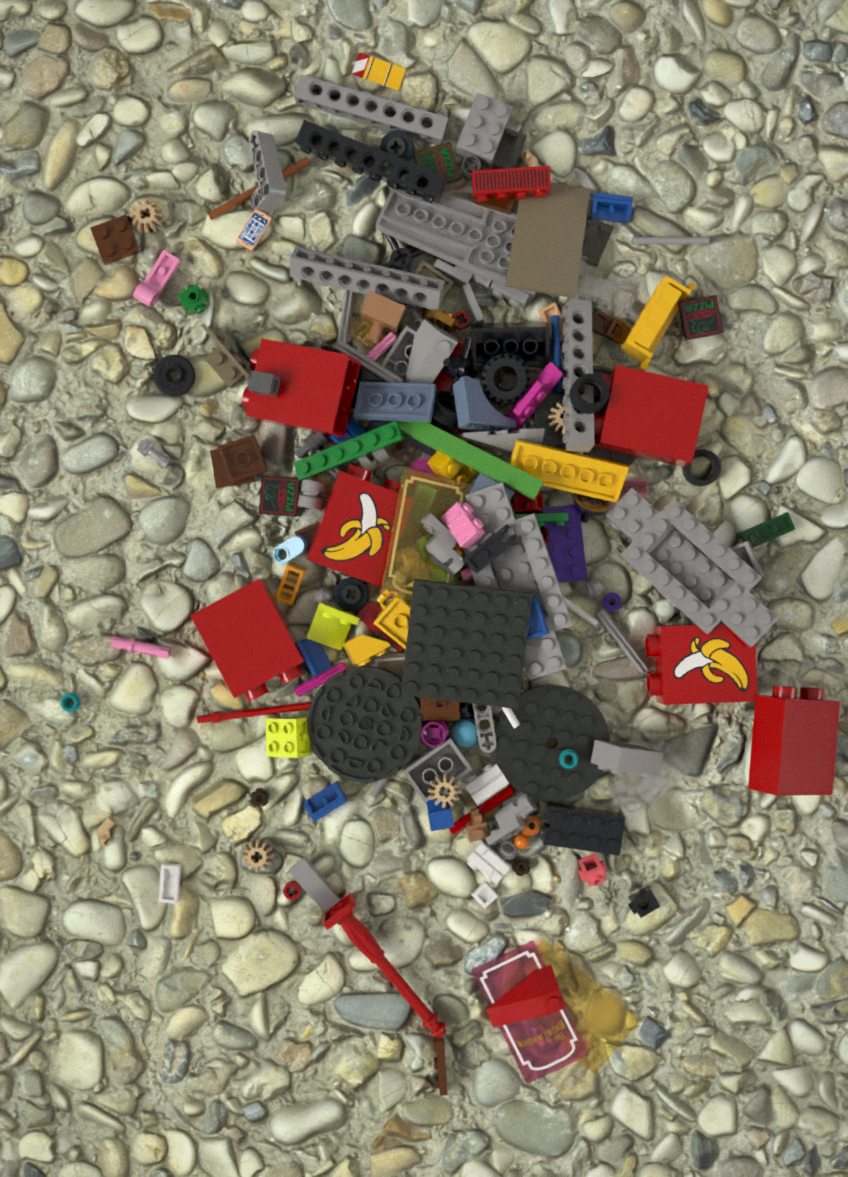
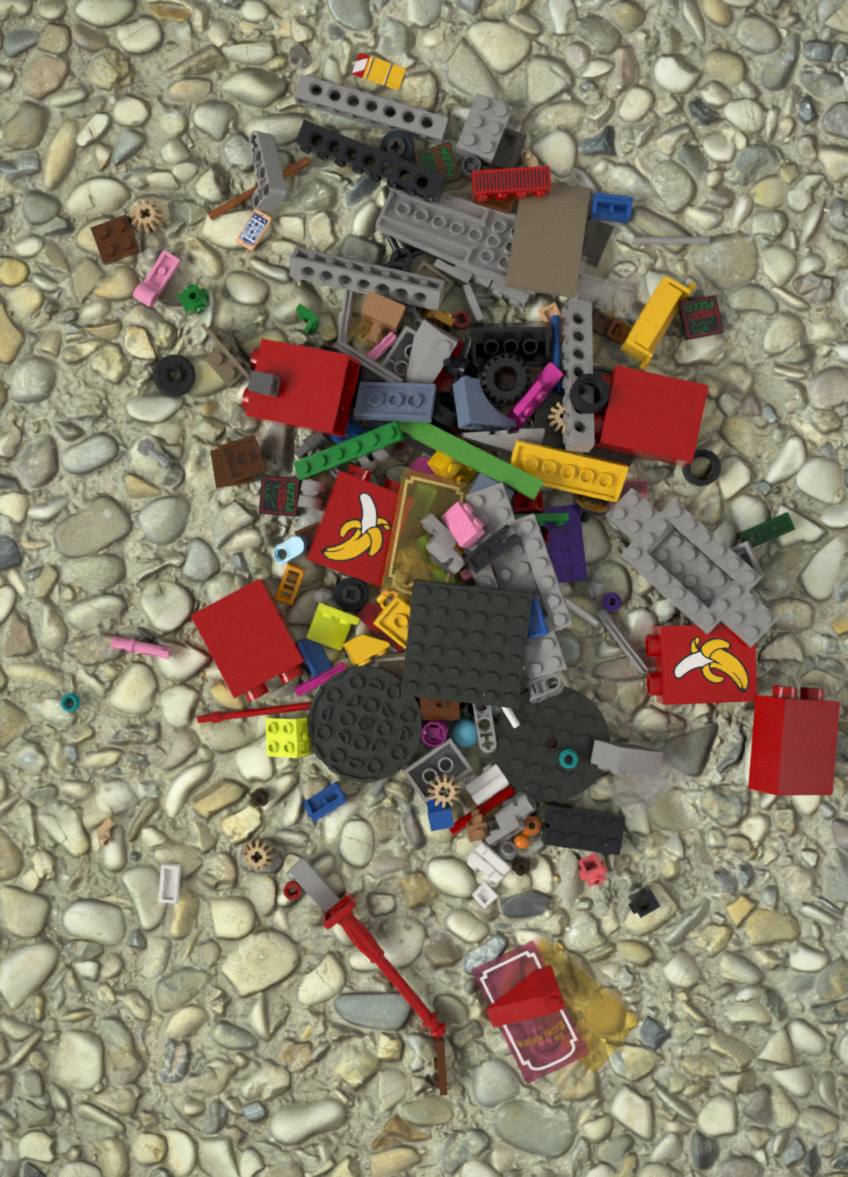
none -> green bracket [295,304,320,336]
none -> light grey piece [524,674,564,703]

